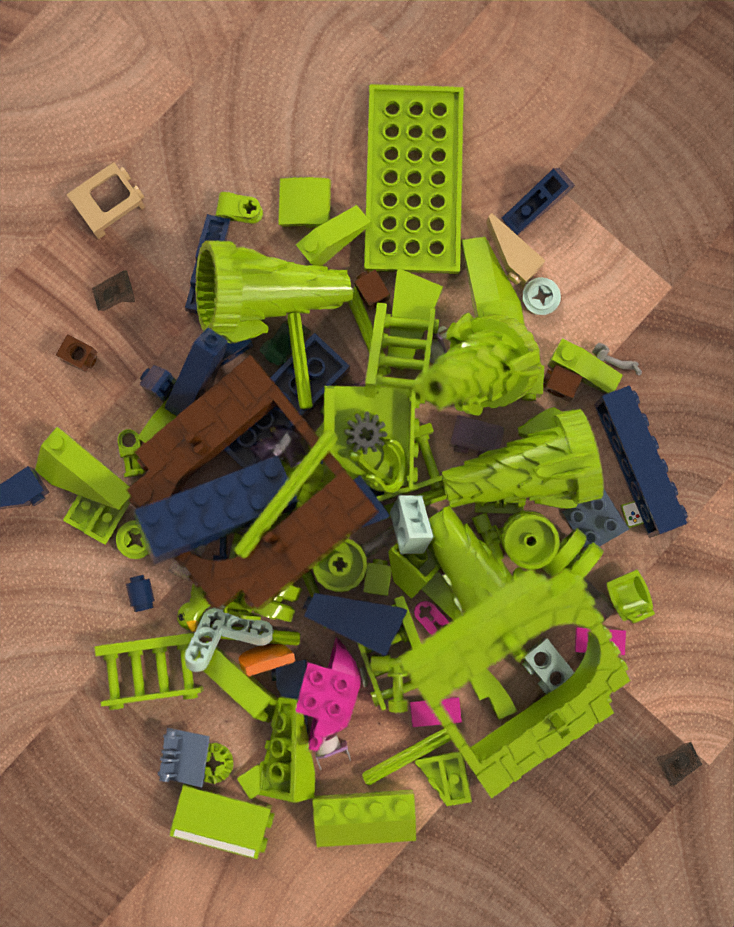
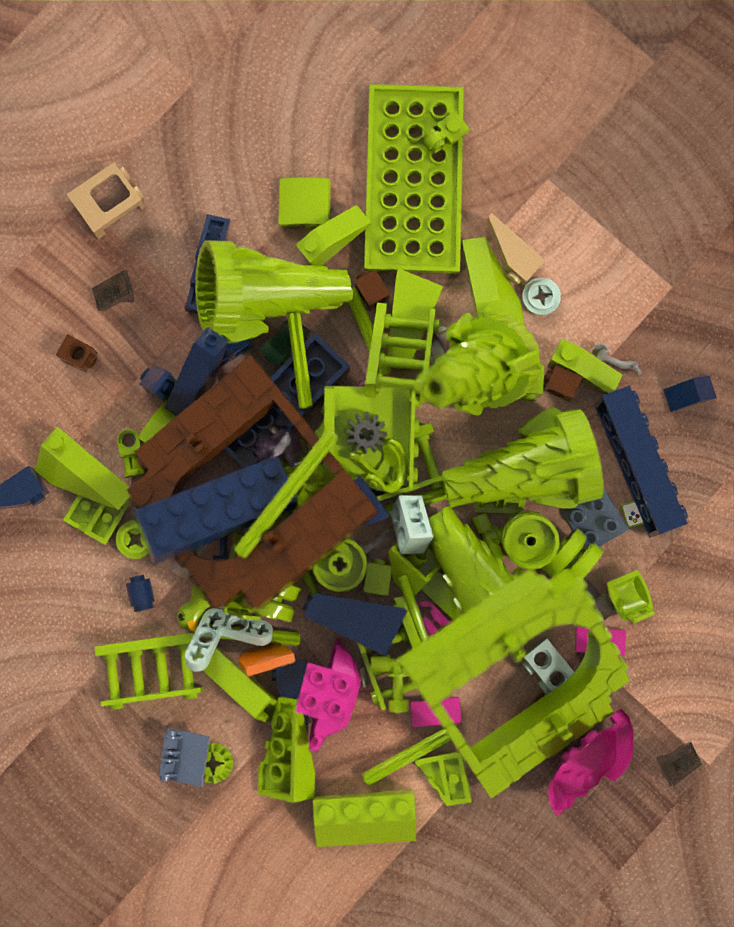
lime panel [169,784,275,859] -> none
lime piece [215,192,263,224] -> none
lime tile [237,764,271,800] -> none
white piece [315,734,351,770] -> none
brick [449,415,505,457] -> none
lime slope [469,669,517,719] -> none
dark blue slope [502,168,575,236] -> none
none -> lime bar [398,575,429,643]
none -> lime plate [423,111,470,153]
none -> dark pink animal [548,709,634,815]
none -> dark blue slope [663,375,717,412]

